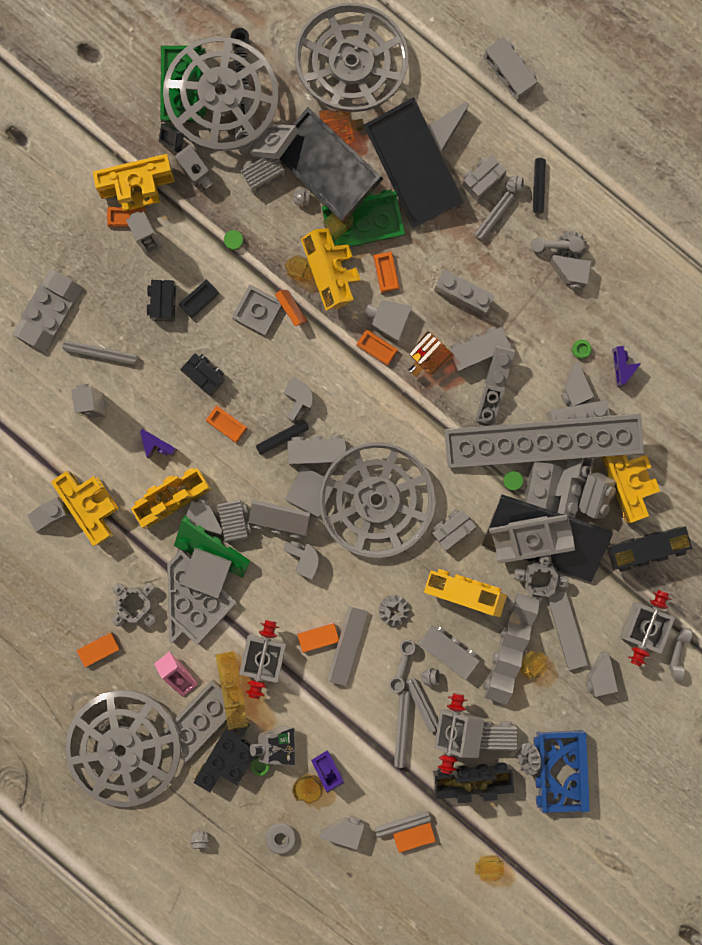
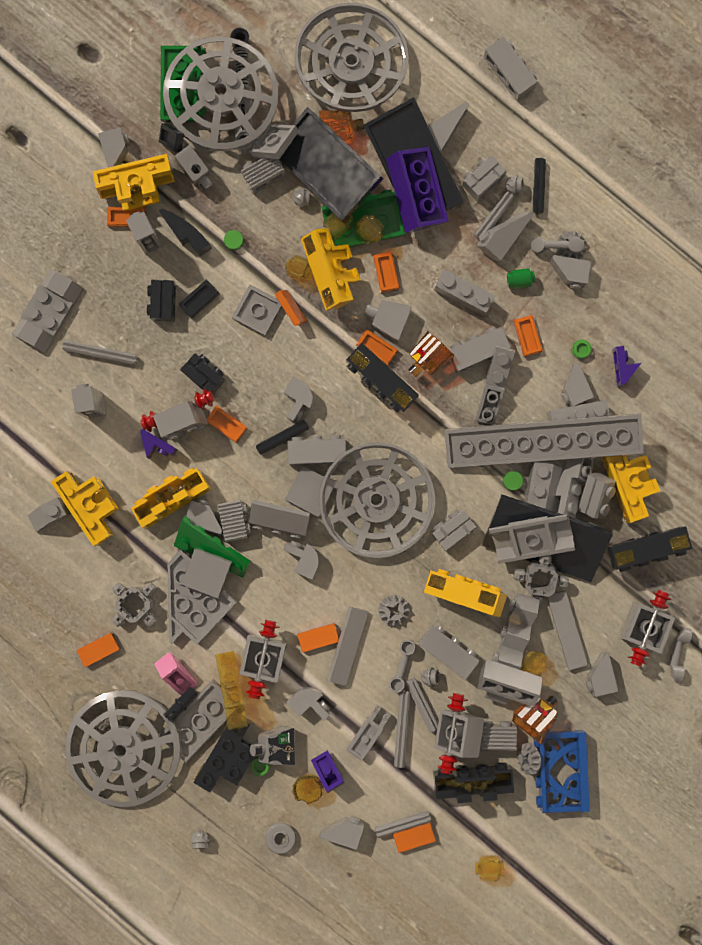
none -> light grey slope [98,127,130,168]
none -> light grey brick [140,389,214,440]
none -> black slope [159,208,212,257]
none -> black axle [163,687,198,723]
none -> light grey brick [286,687,330,720]
none -> black piece [346,343,419,414]
none -> light grey hinge [346,705,391,761]
none -> clear yellow head [356,214,384,243]
none -> dark purple slope [386,147,449,233]
none -> light grey slope [477,212,534,261]
none -> light grey brick [477,659,543,707]
none -> green brick [507,268,535,289]
none -> torso [512,696,558,744]
none -> orange tile [513,315,543,357]

